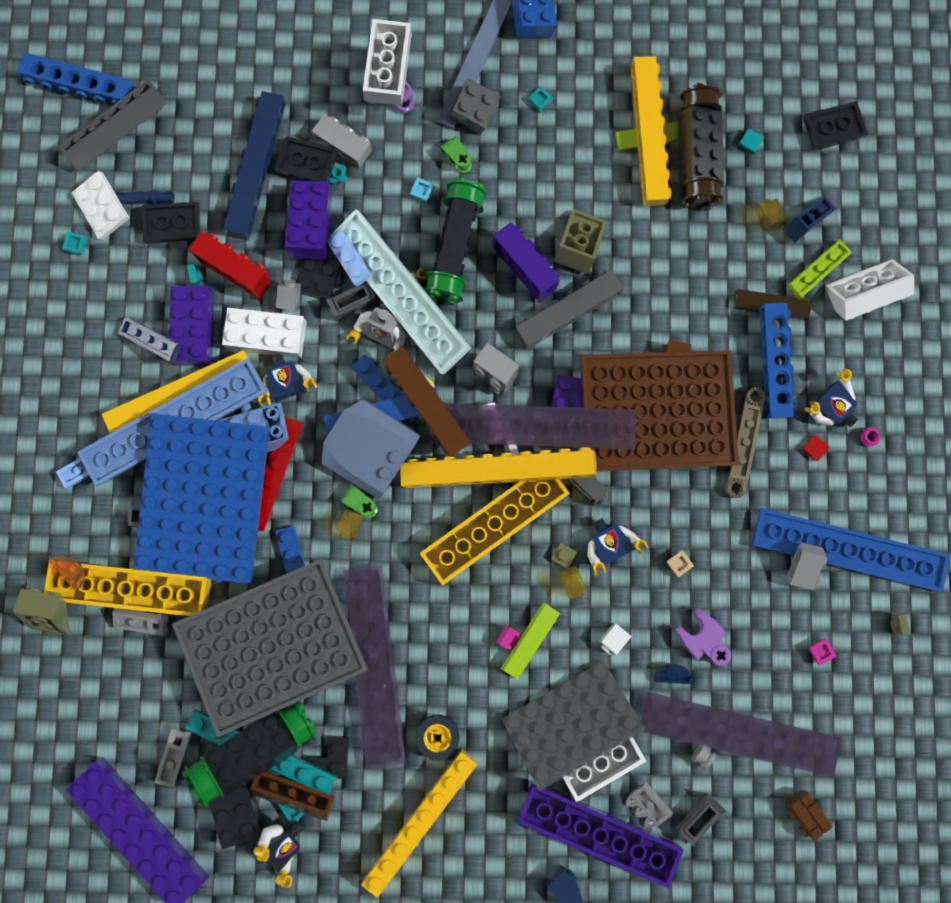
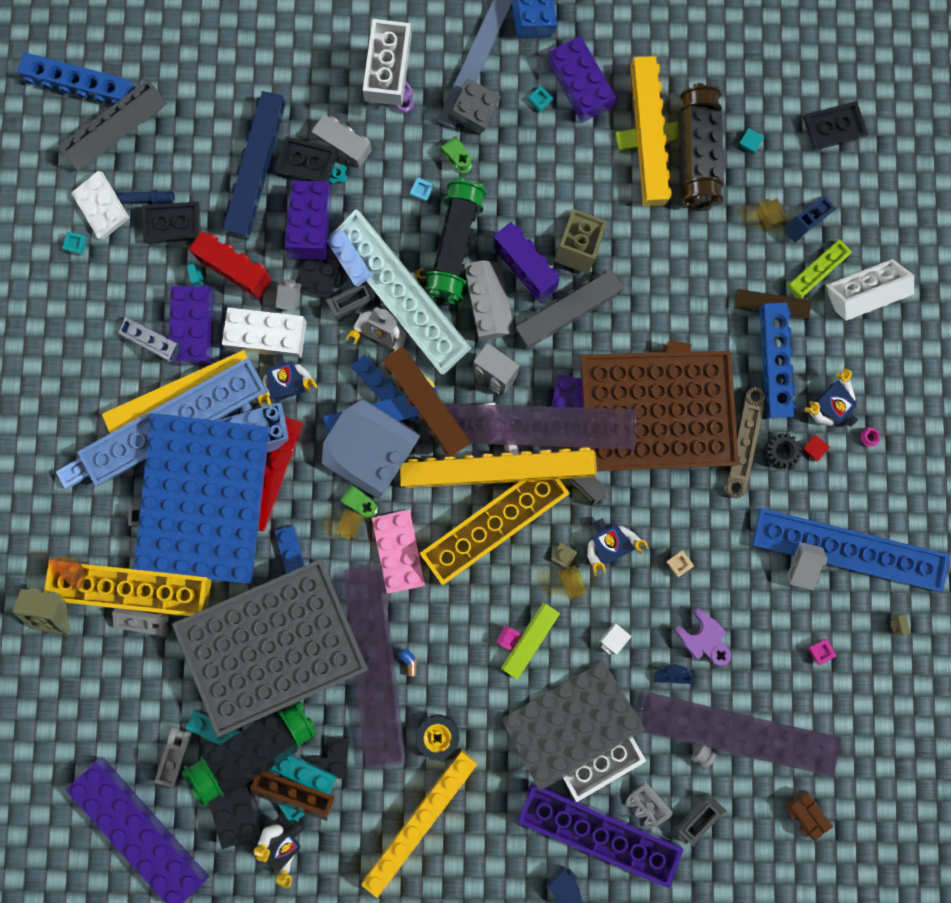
none -> bright pink plate [372,510,425,594]
none -> arm [397,649,417,676]
none -> light grey slope [464,260,515,342]
none -> dark purple brick [547,36,616,123]
none -> black tyre [764,433,802,469]

